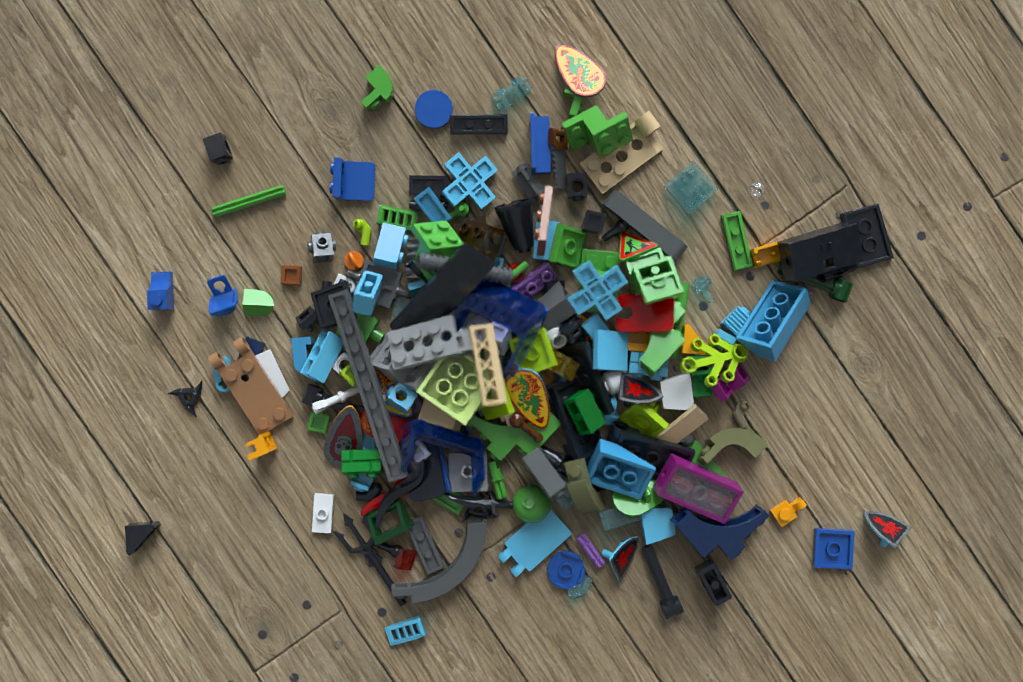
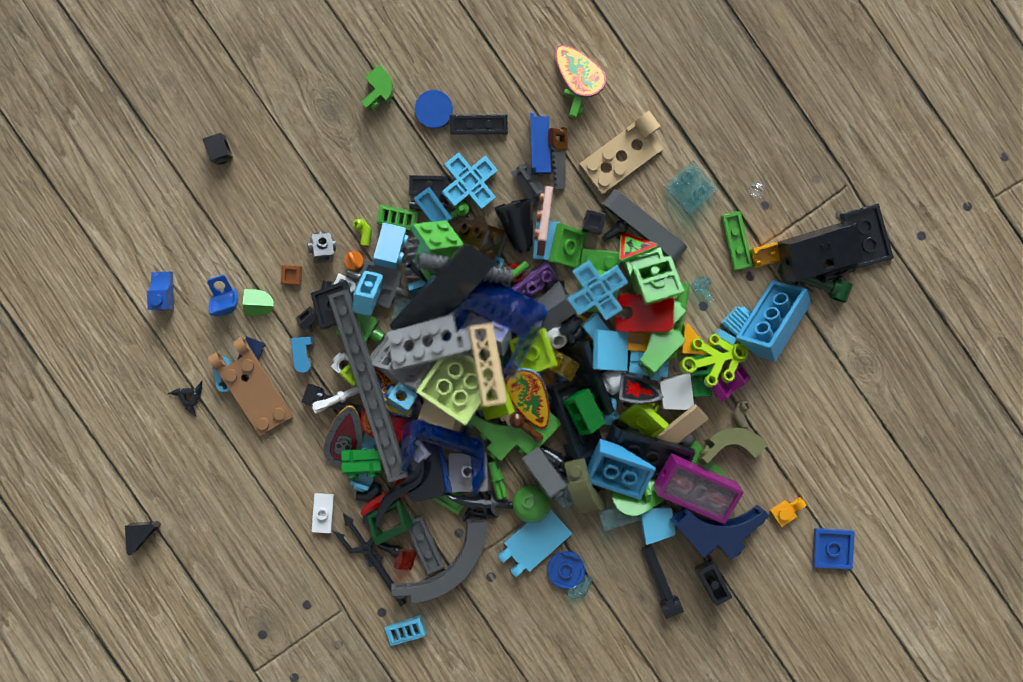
bright green axle [211,185,286,217] -> none
light orange hinge [245,431,277,460] -> none
white sticker [256,349,290,398] -> none
medium azure piece [300,331,344,383] -> none
bright green tile [307,411,331,434] -> none
blue bracket [329,158,376,201] -> none
clear light blue hinge [491,76,532,110] -> none
bright green bracket [562,105,633,158] -> none
black brick [566,172,588,202] -> none
medium lavender axle [576,533,605,568] -> none
shield [602,537,639,582] -> none
shield [864,511,912,548] -> none

